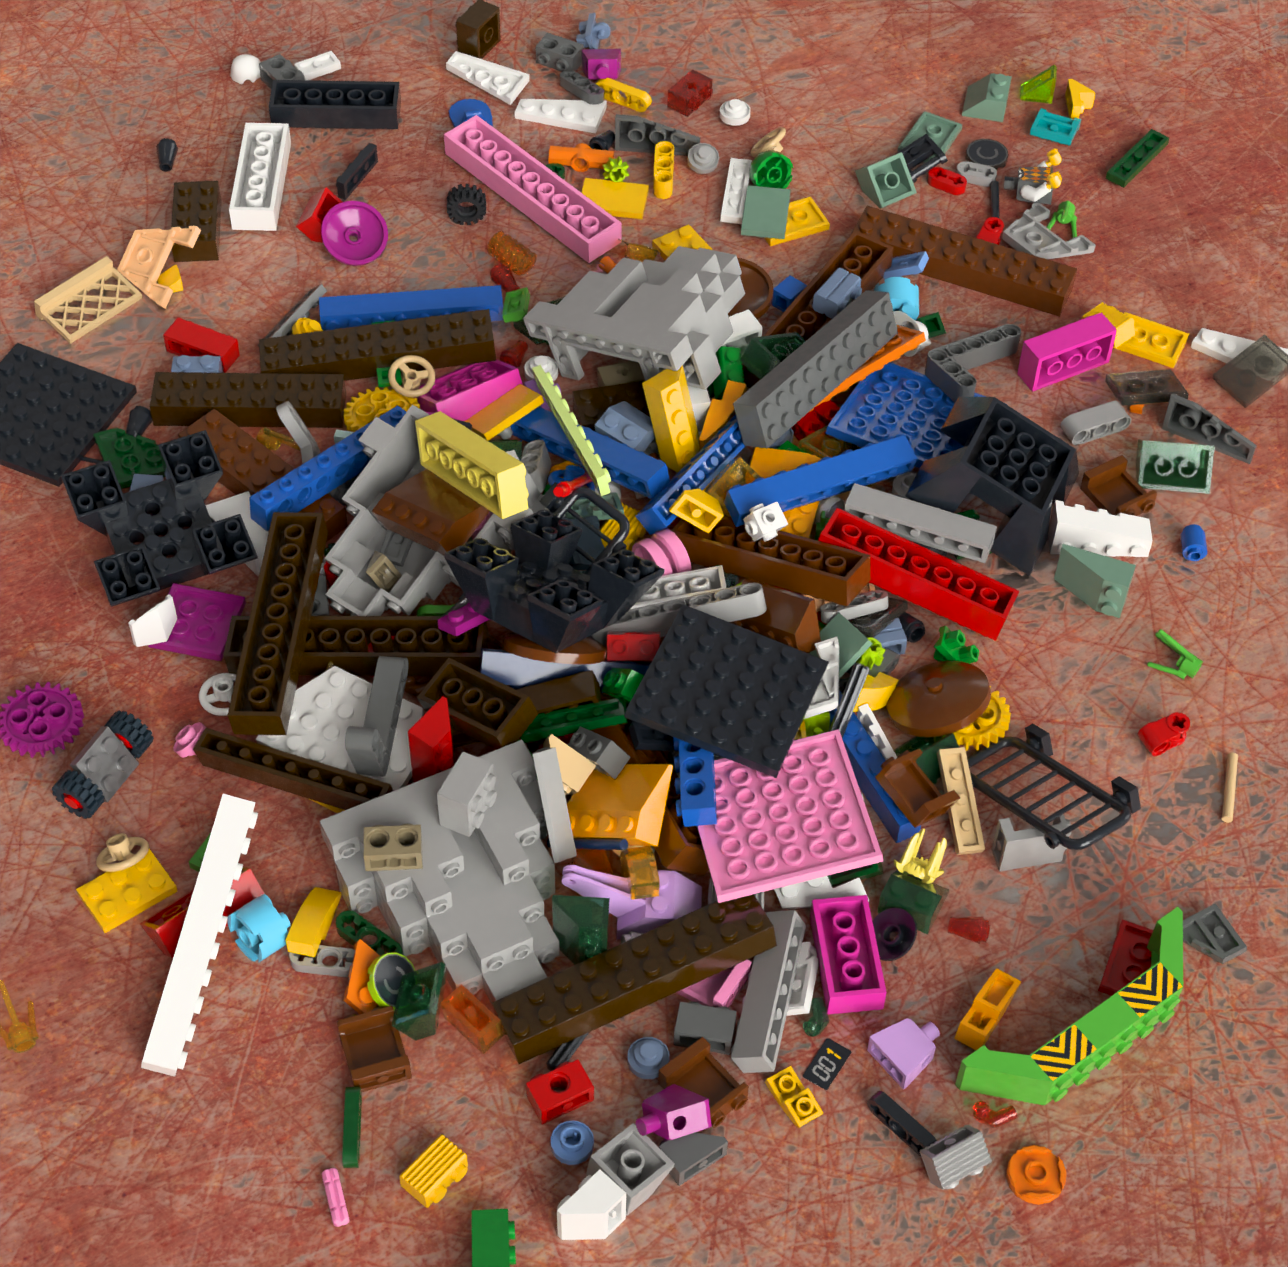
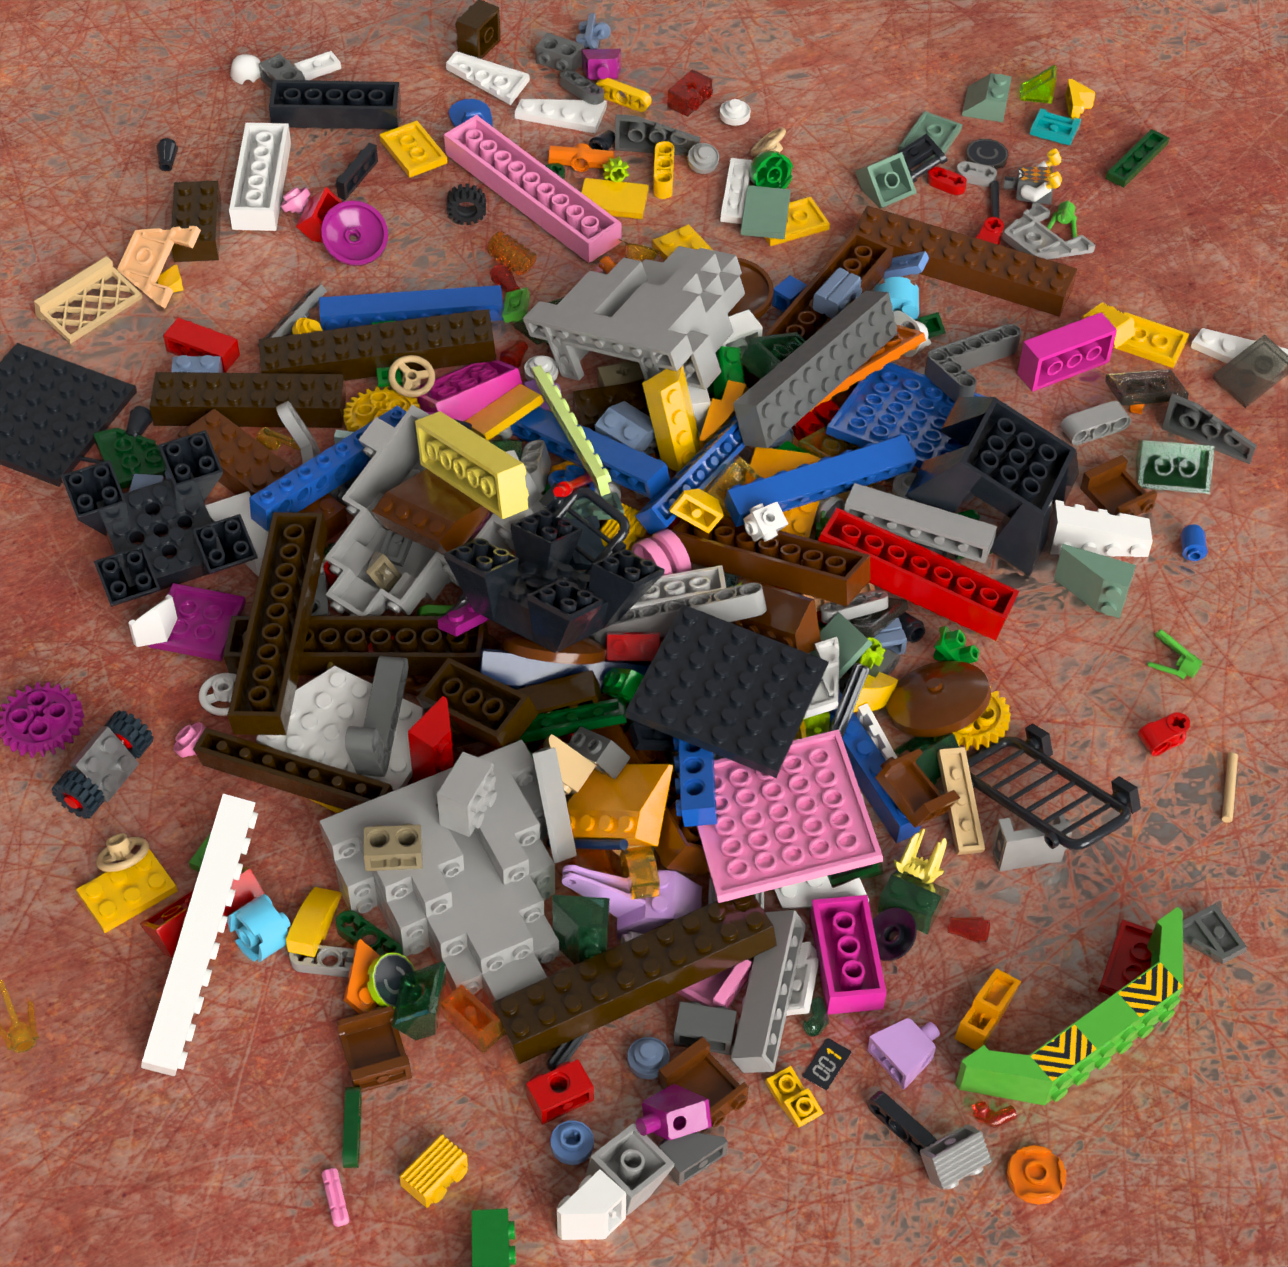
none -> bright pink plate [280,187,311,214]
none -> yellow plate [379,121,448,178]

